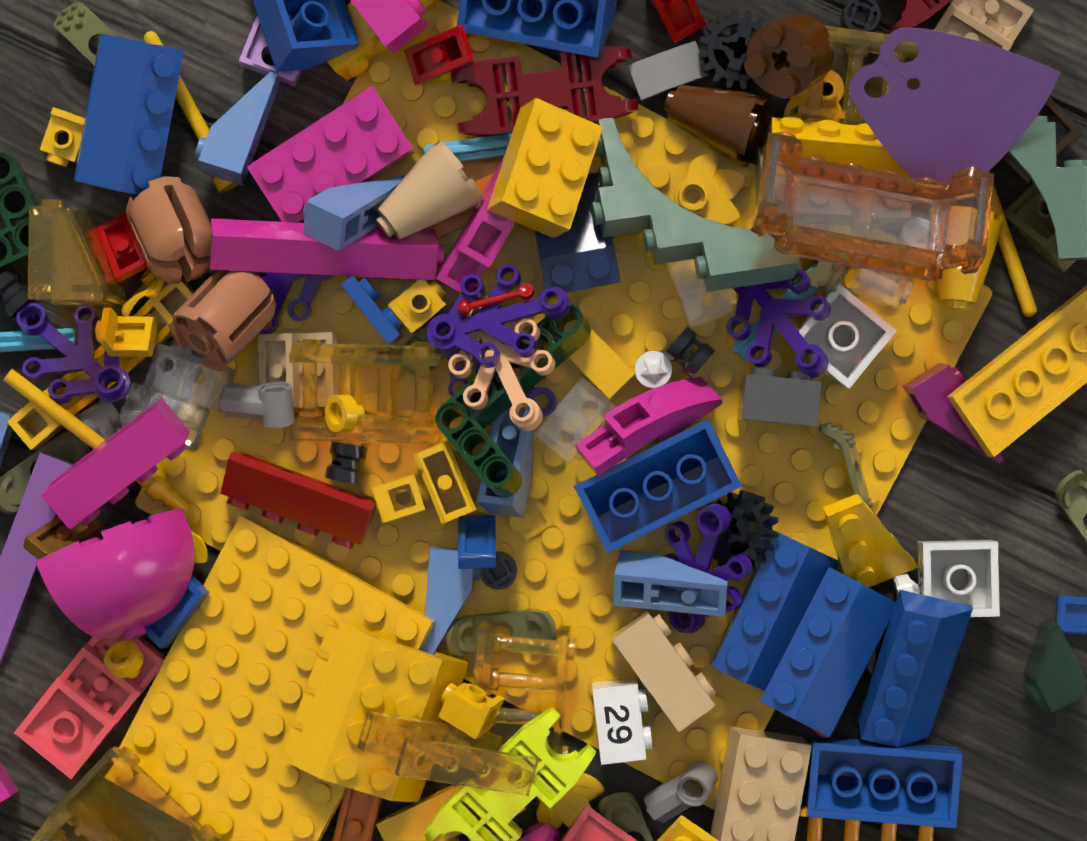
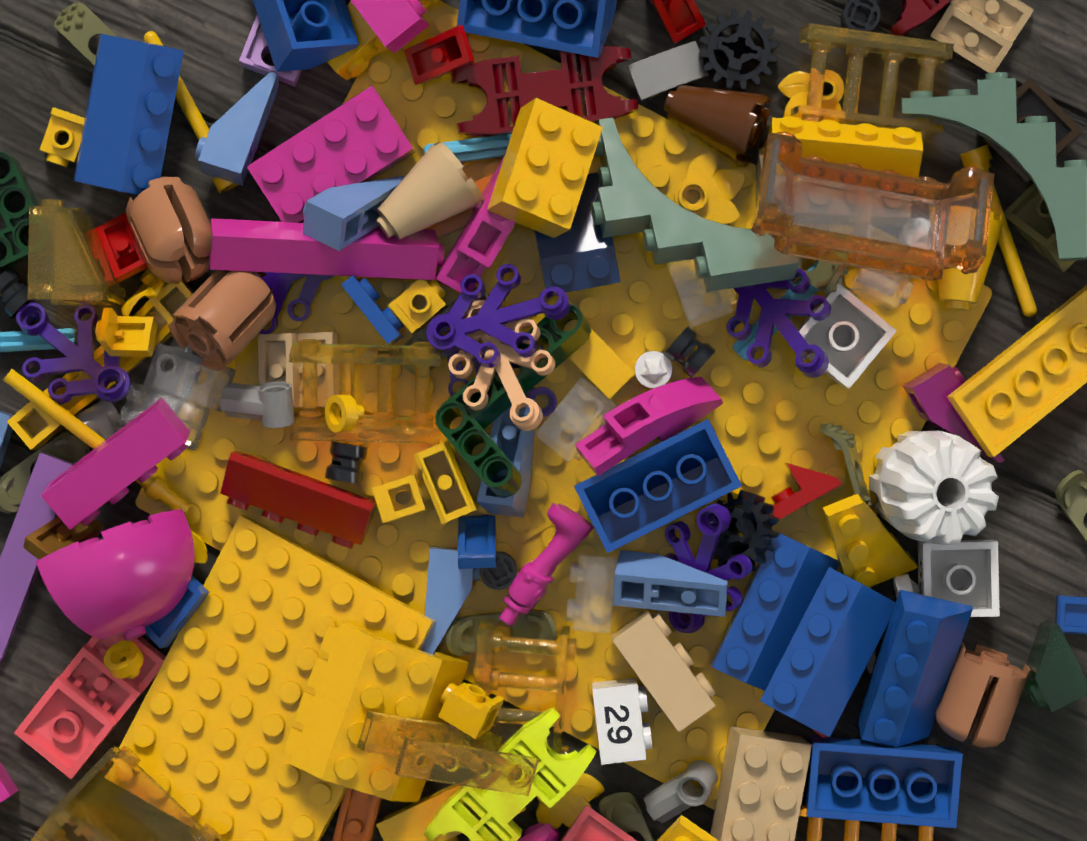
red hinge [457,283,534,315] -> none
dark grey brick [737,367,822,427] -> none
reddish brown brick [744,14,834,99] -> none
medium lavender piece [849,28,1061,206] -> none
none -> dark pink piece [499,503,594,626]
none -> clear brick [566,553,616,633]
none -> red slope [771,463,841,520]
none -> white wheel [869,431,999,545]
none -> nougat cylinder [936,642,1031,748]

